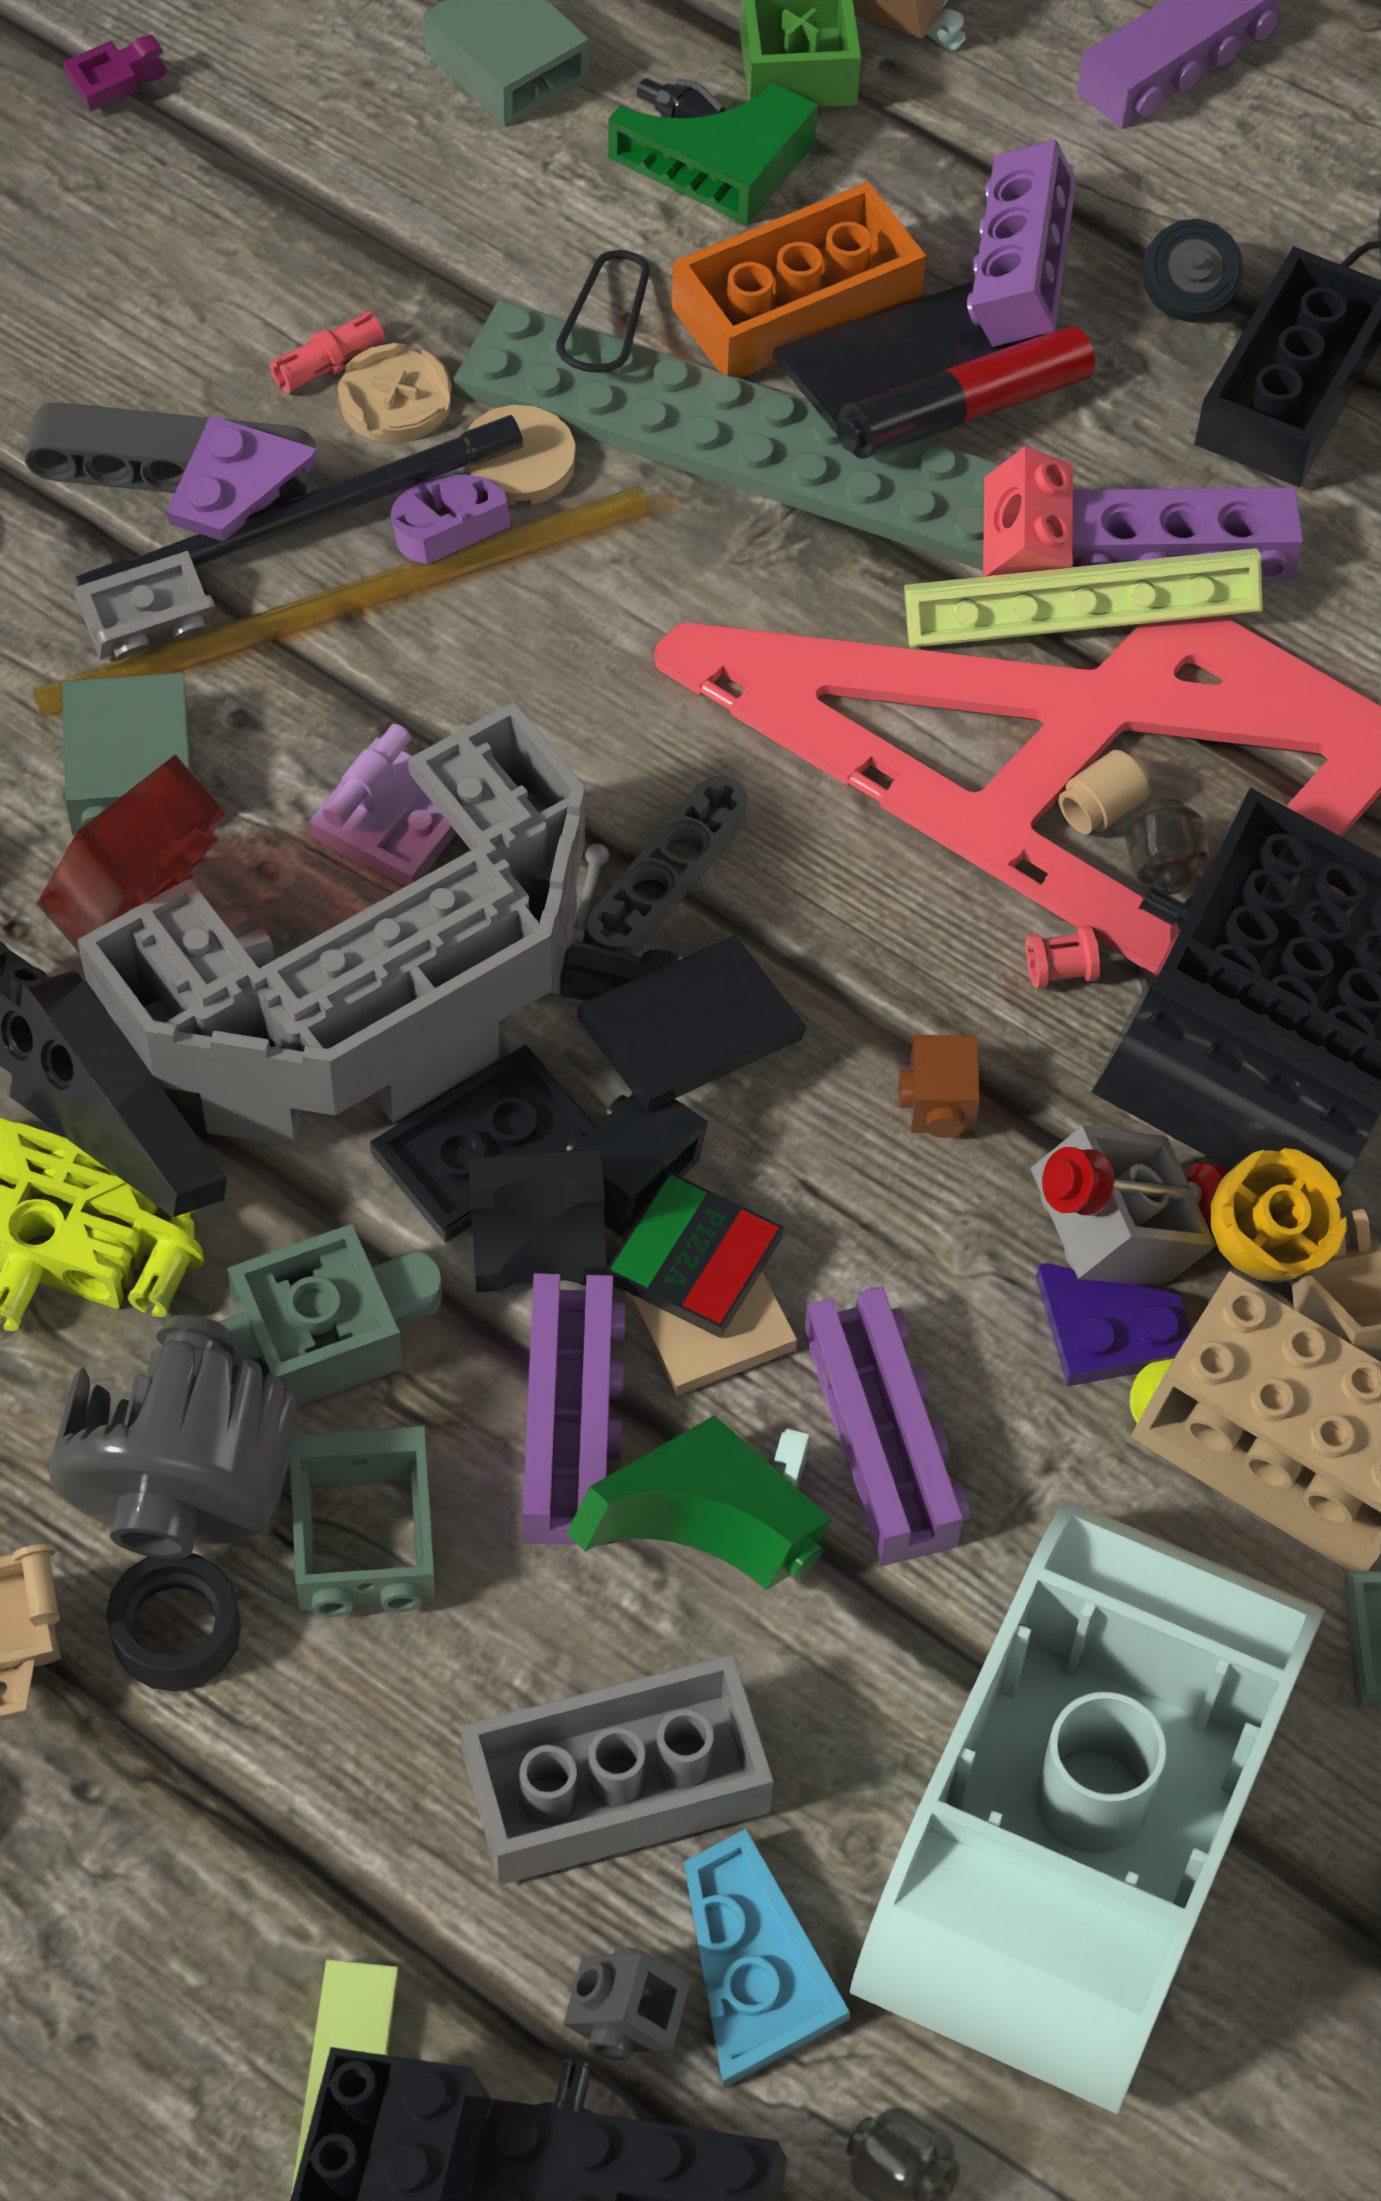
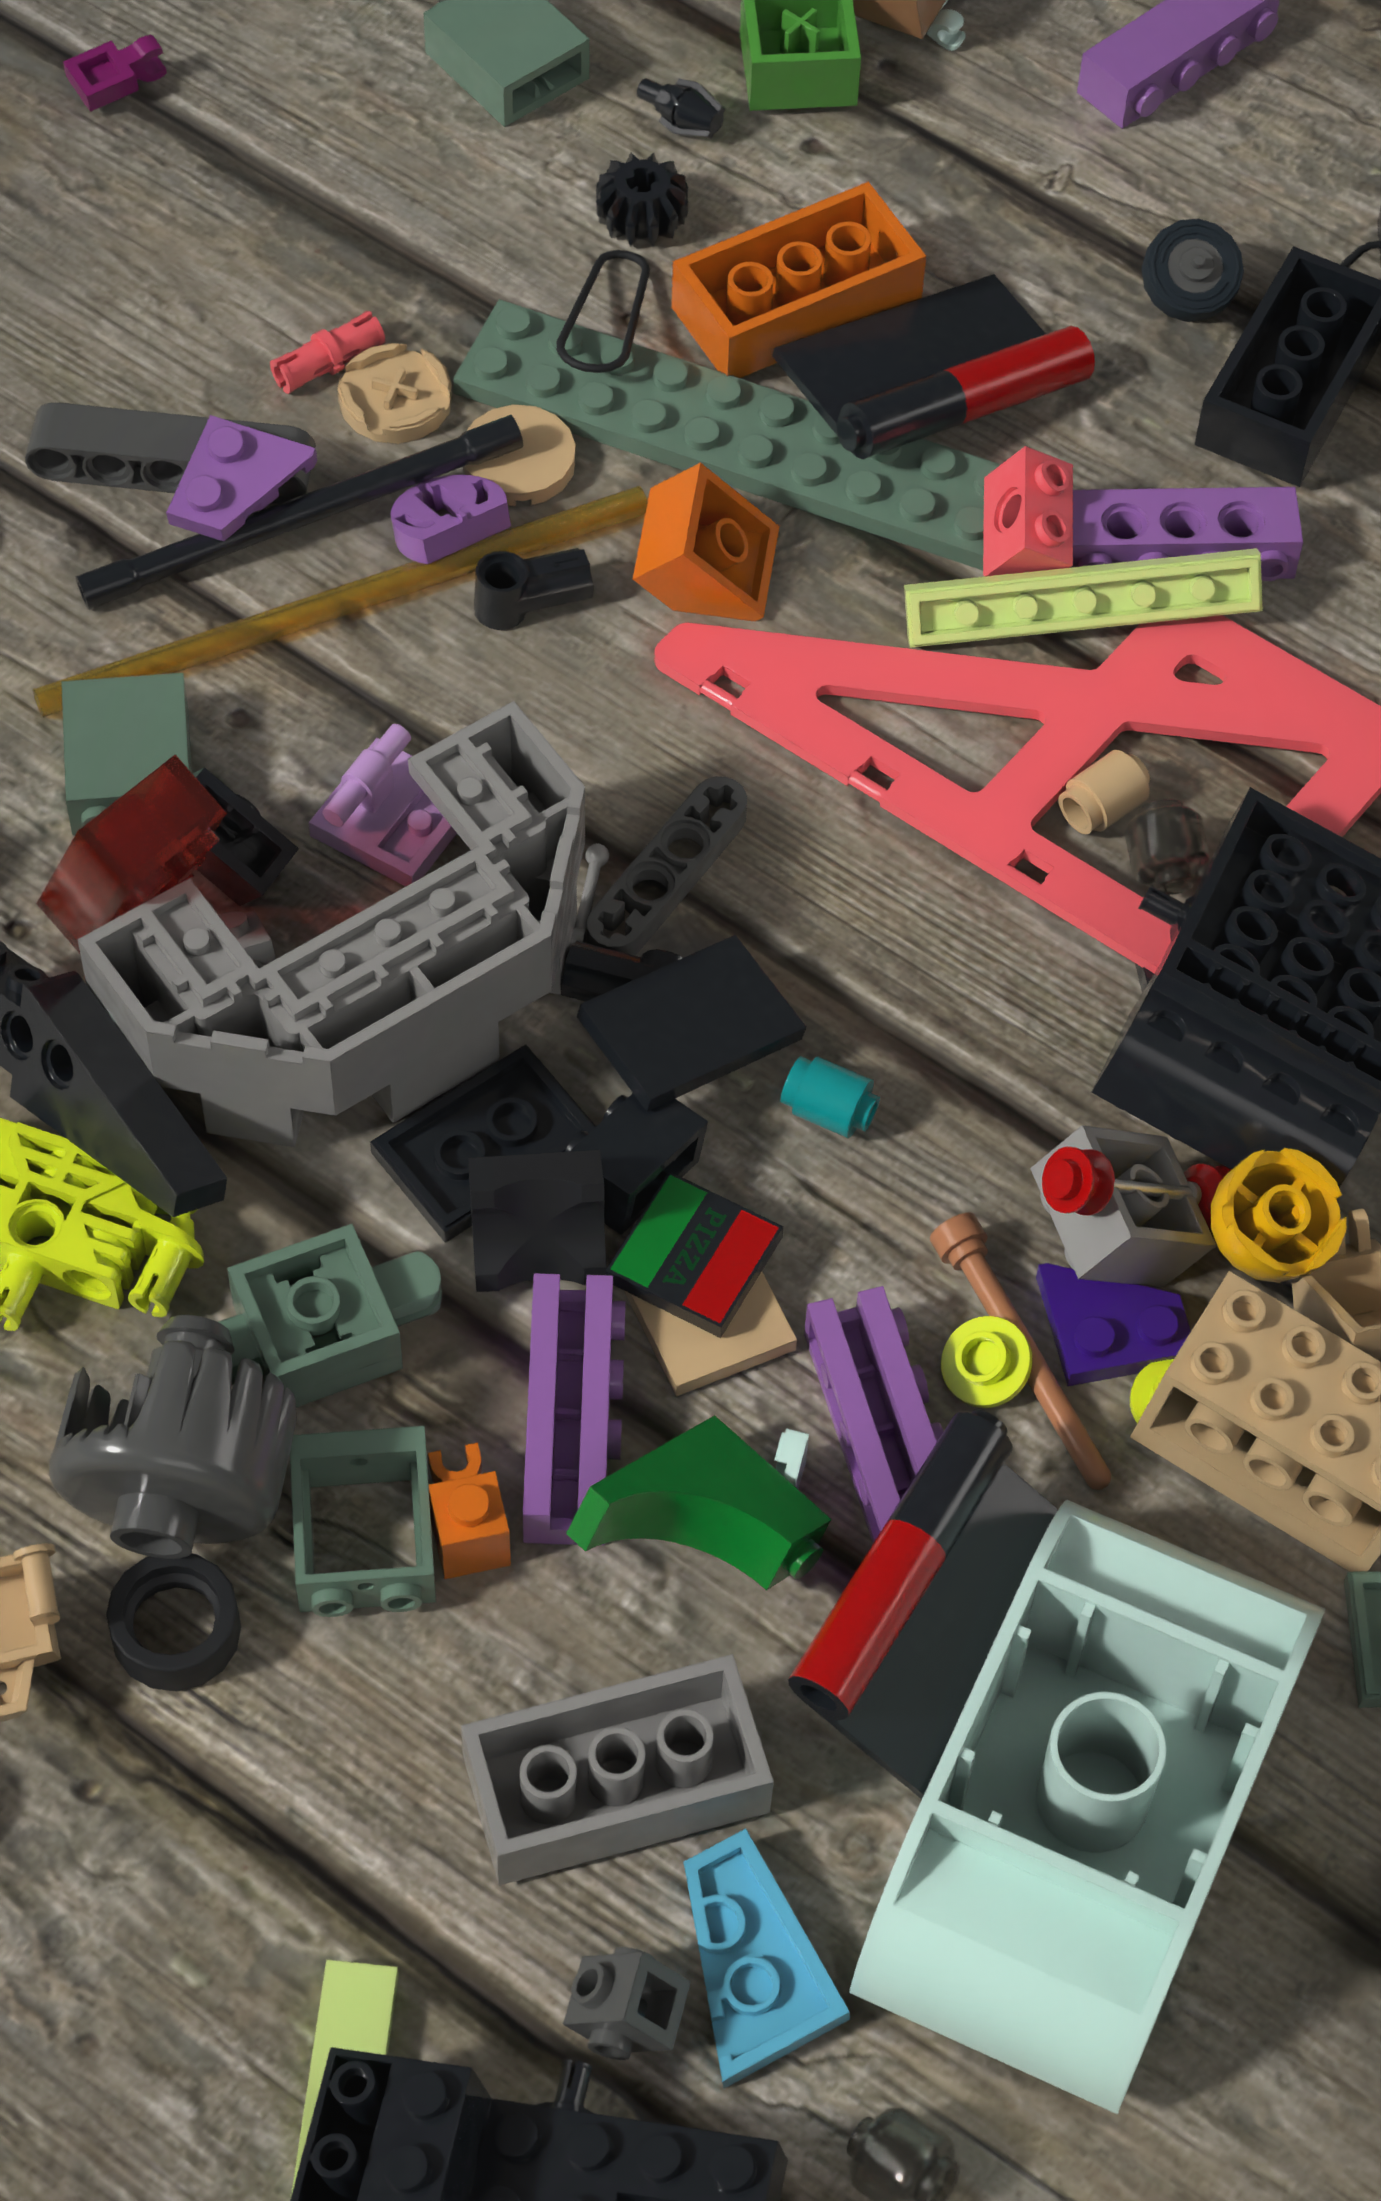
light grey bracket [75,551,215,660] -> none
green arch [608,82,818,225] -> none
dark orange brick [898,1034,980,1138] -> none
medium lavender brick [967,139,1076,347] -> none
coral bush [1026,926,1100,989] -> none
none -> black brick [146,767,299,906]
none -> orange brick [428,1442,511,1580]
none -> black piece [474,548,594,630]
none -> black gear [596,152,688,247]
none -> orange slope [633,462,780,622]
none -> teal brick [780,1056,880,1138]
none -> black door [788,1410,1058,1799]
none -> nougat piece [930,1212,1111,1490]
none -> neon yellow piece [941,1316,1032,1408]

